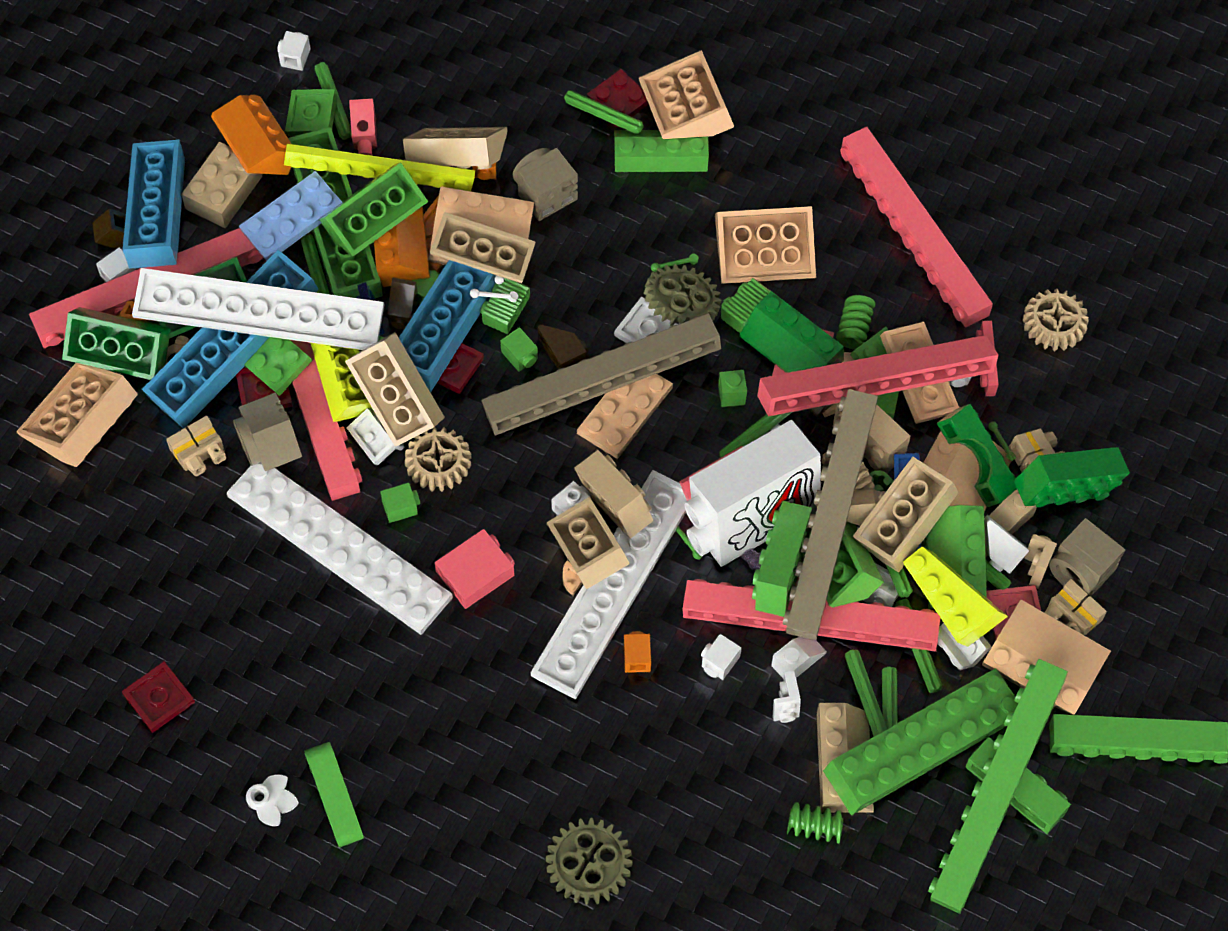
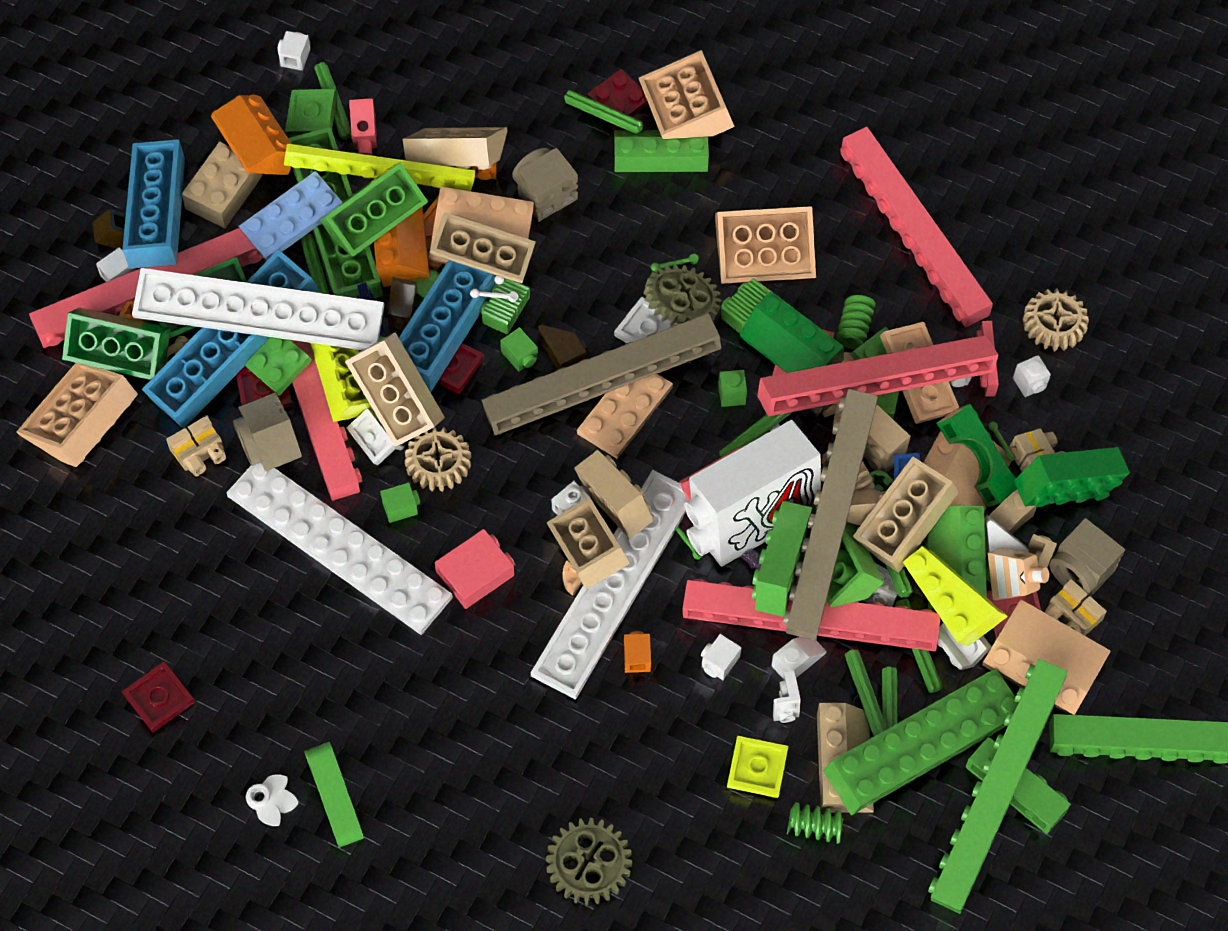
none -> neon yellow plate [727,736,788,798]
none -> light nougat torso [988,548,1049,600]
none -> white brick [1013,355,1051,397]

